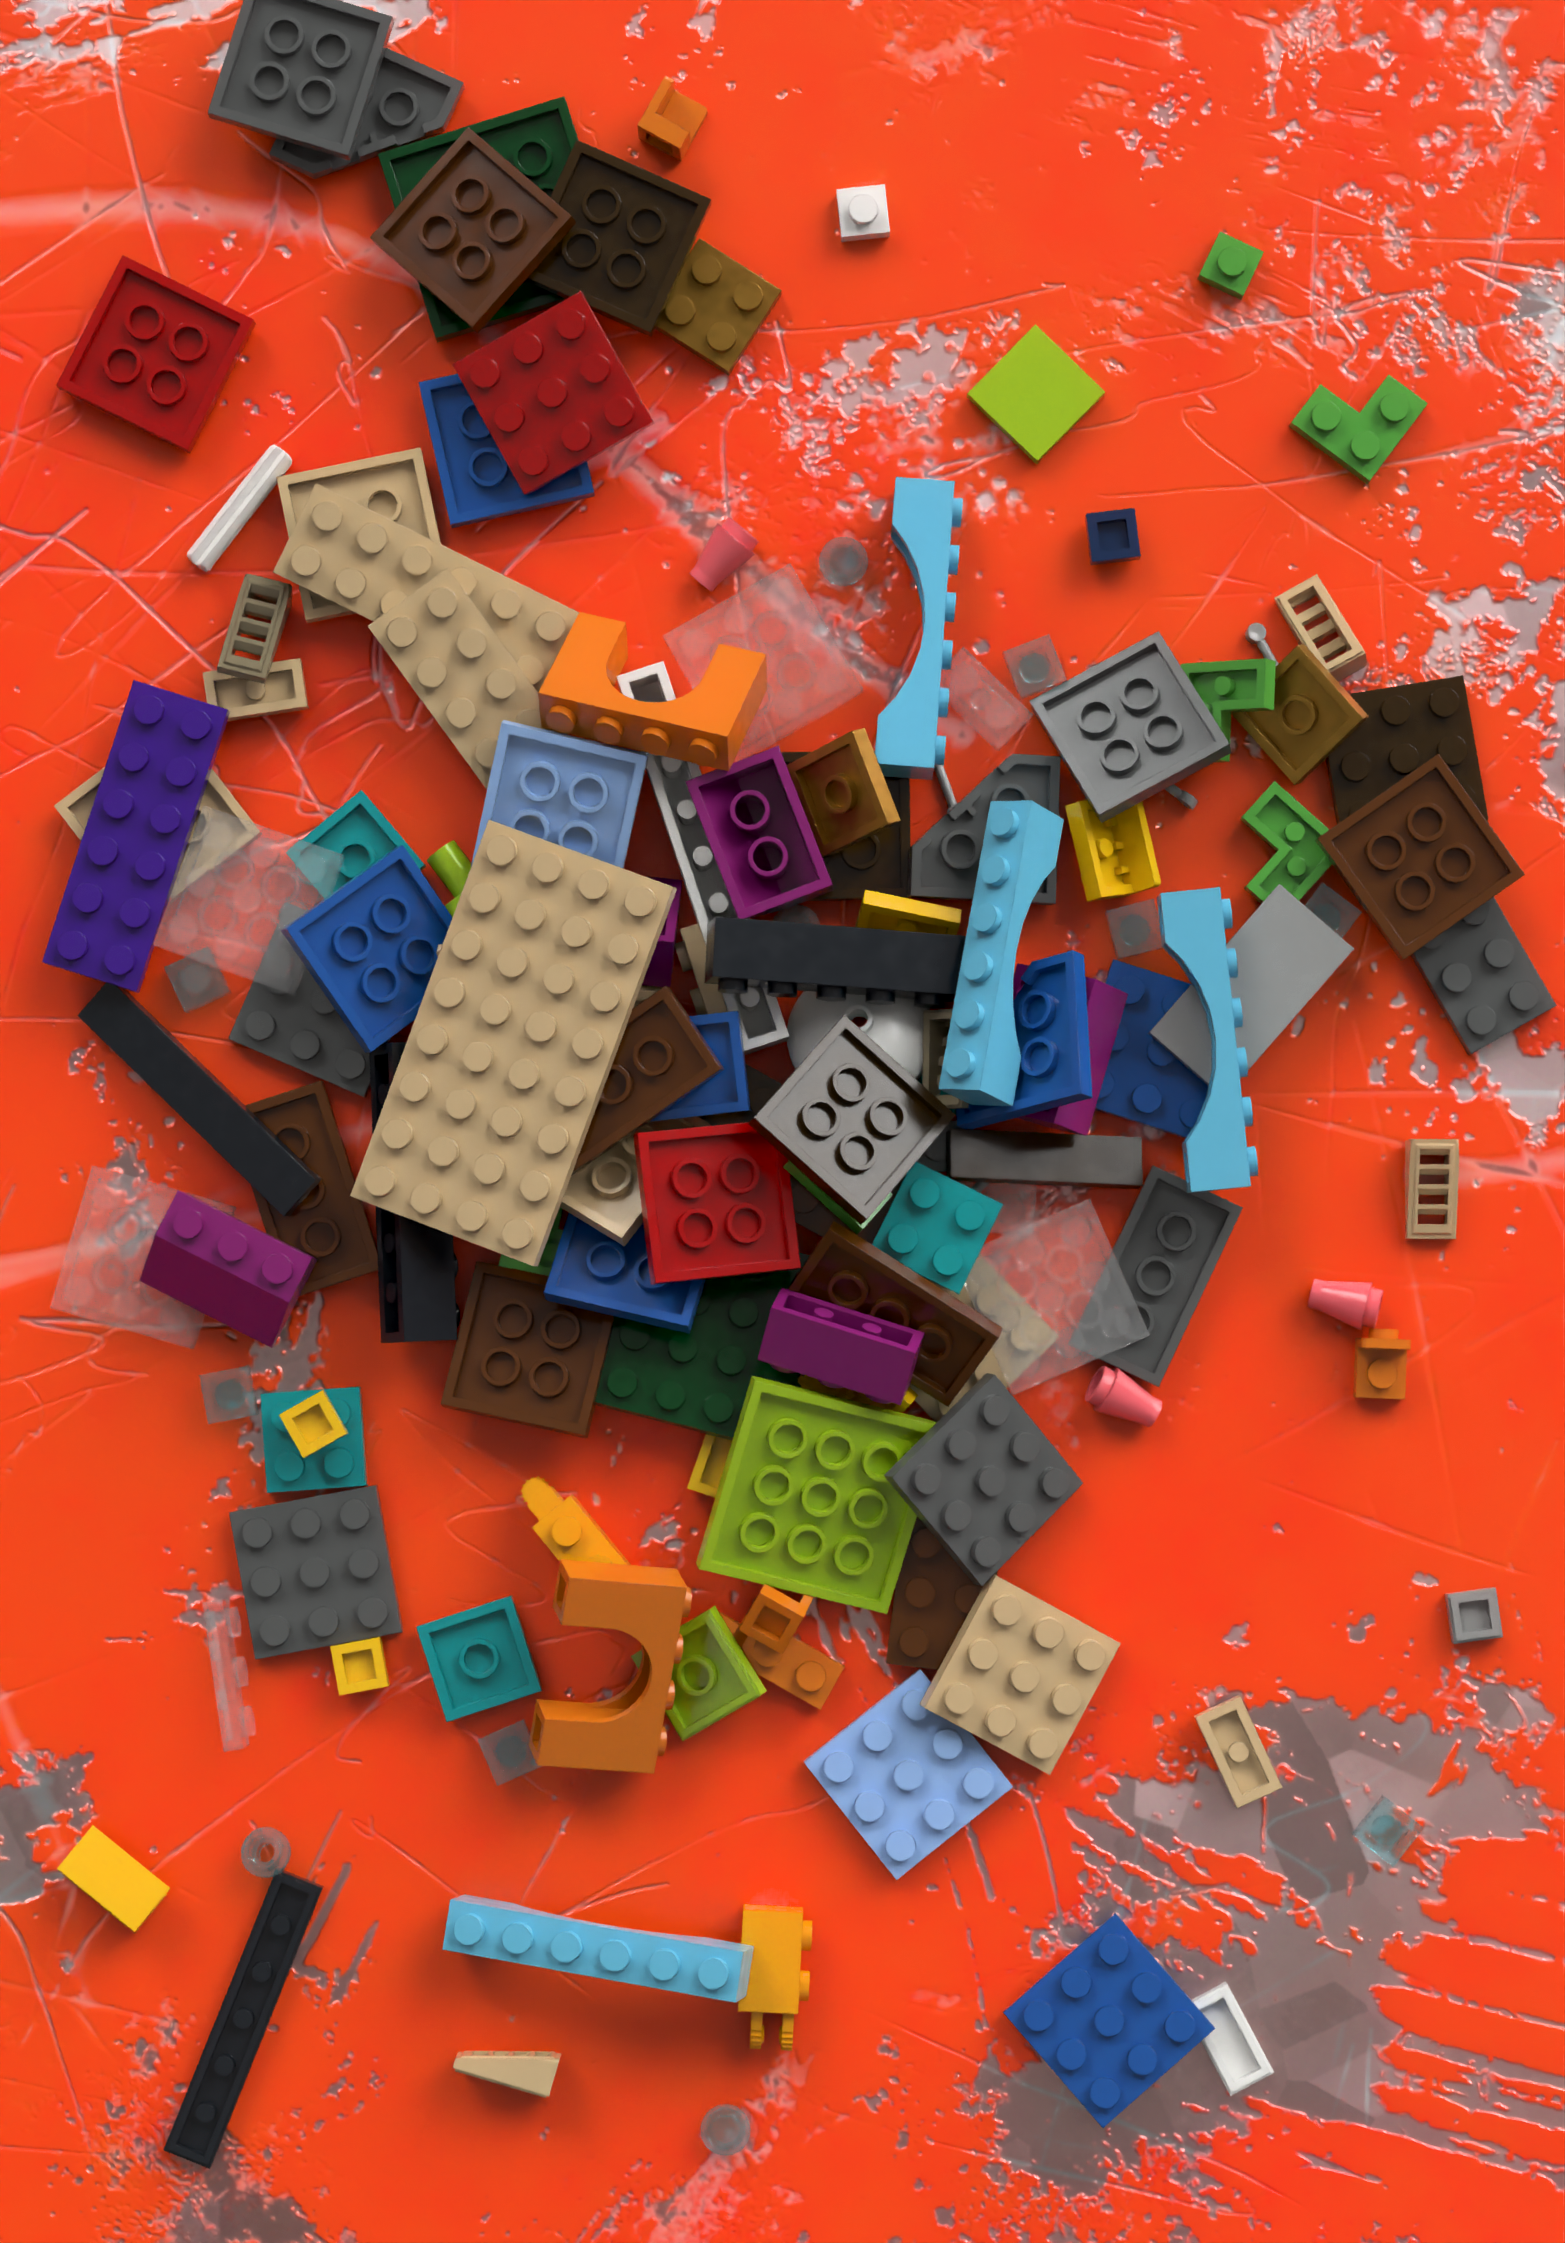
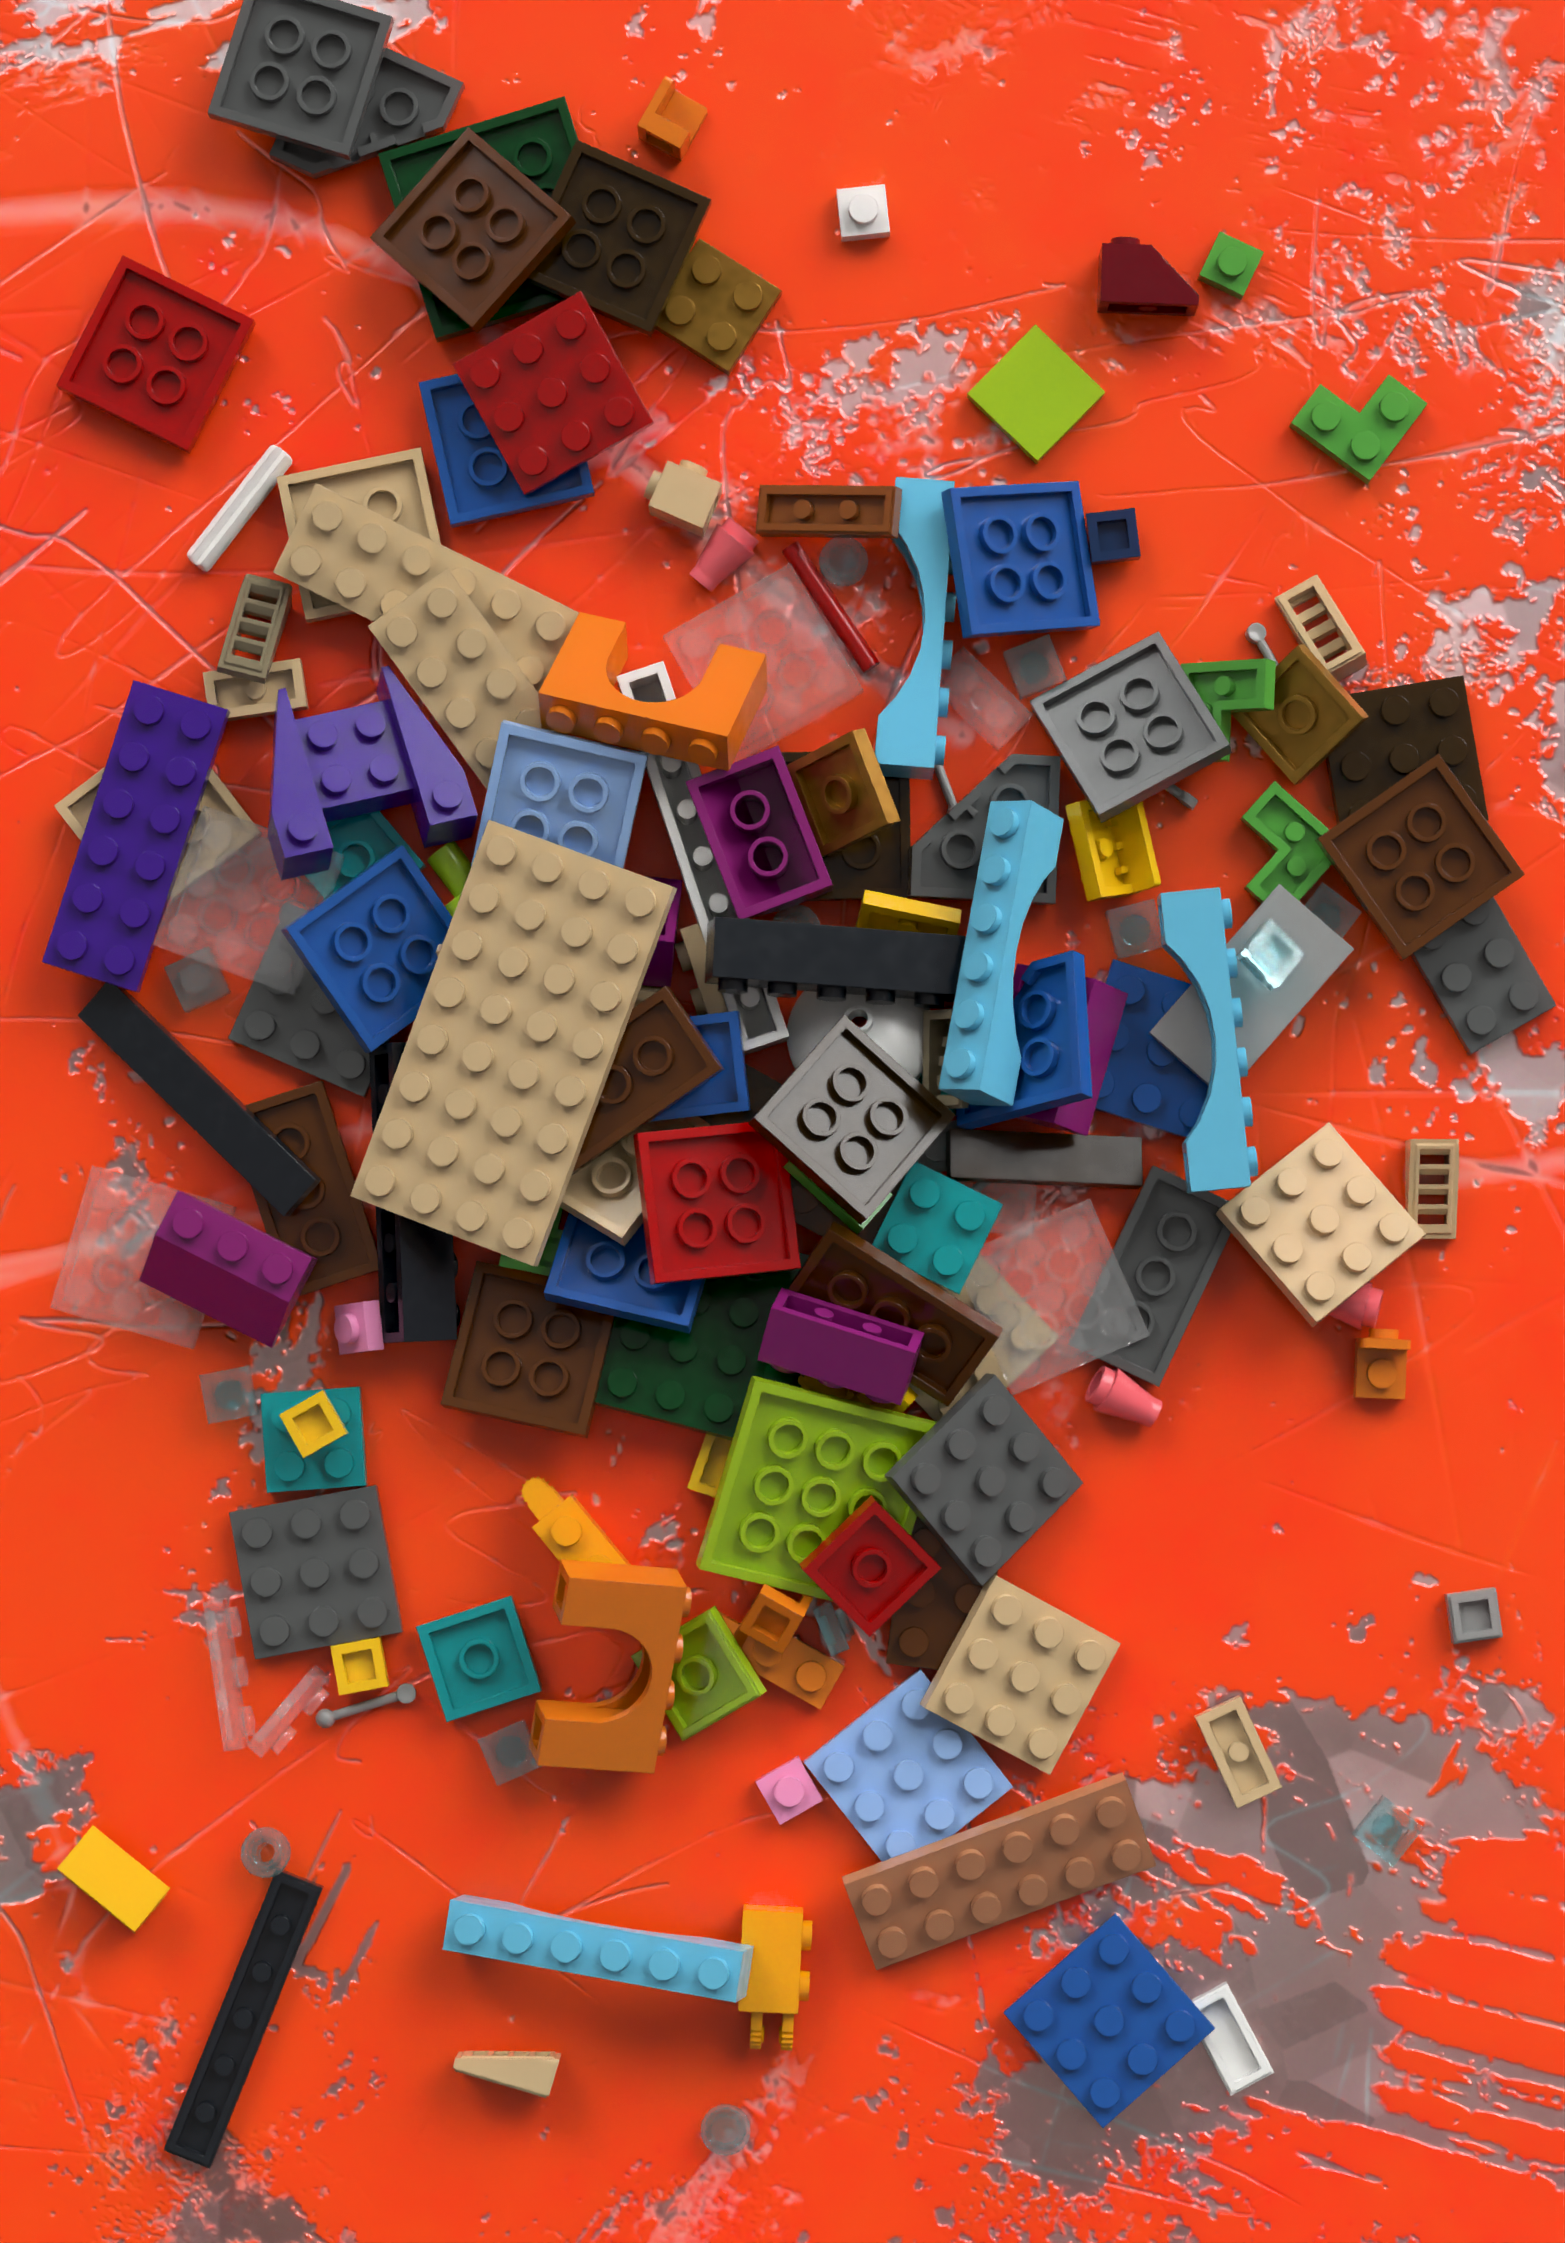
none -> clear plate [246,1665,331,1758]
none -> dark purple wedge [268,666,478,881]
none -> light grey hinge [315,1683,416,1728]
none -> bright pink plate [334,1300,384,1355]
none -> tan brick [644,459,723,537]
none -> dark orange tile [755,485,902,539]
none -> bright pink plate [755,1755,823,1825]
none -> red bar [782,541,880,673]
none -> red plate [799,1495,941,1637]
none -> clear light blue plate [812,1601,855,1656]
none -> nougat plate [842,1772,1156,1970]
none -> blue plate [941,481,1100,638]
none -> dark red slope [1097,237,1199,316]
none -> tan plate [1216,1122,1426,1327]
none -> clear light blue plate [1236,919,1305,991]

